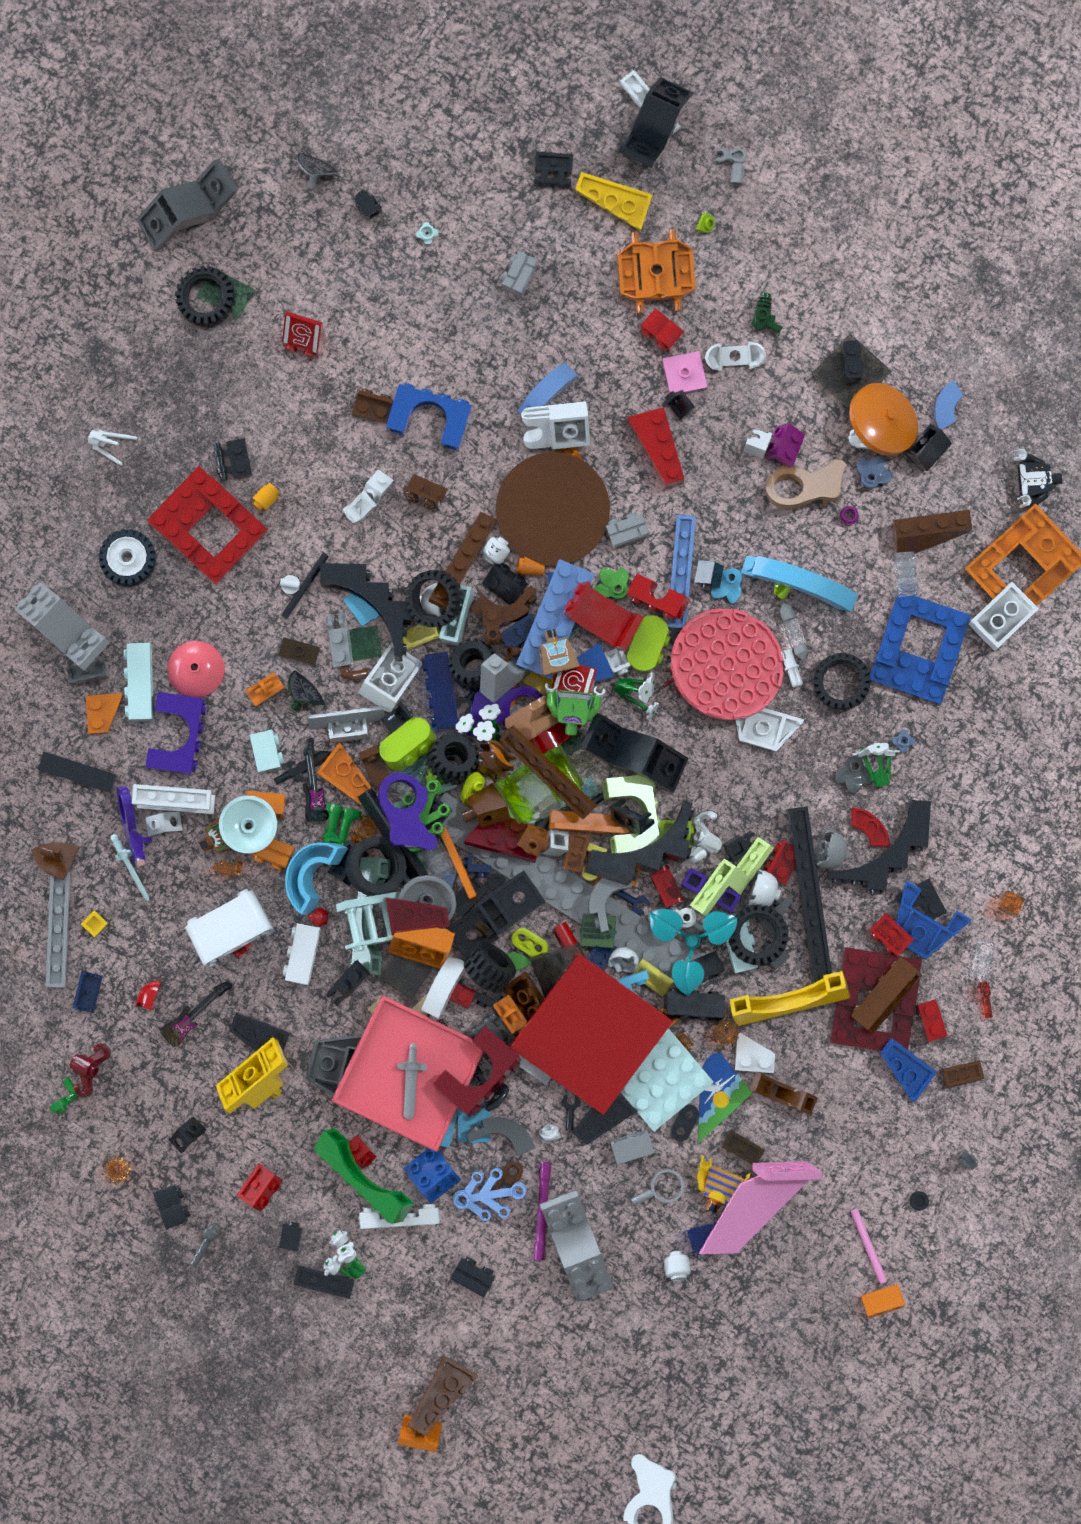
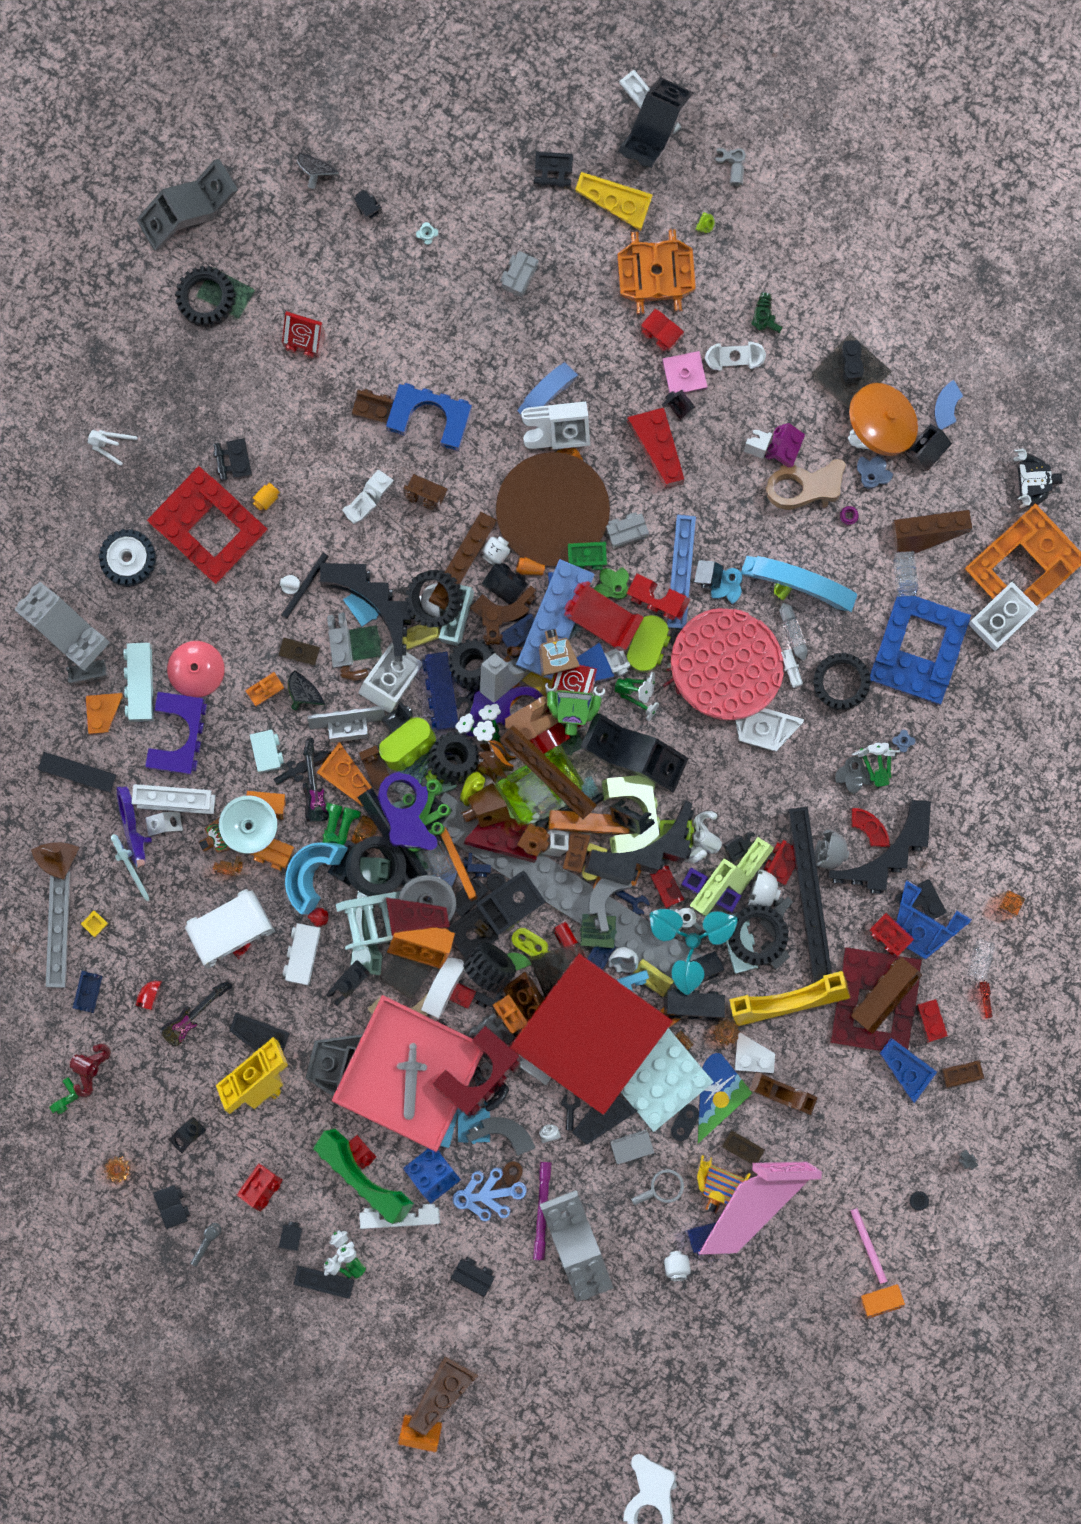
none -> green bracket [568,542,607,570]

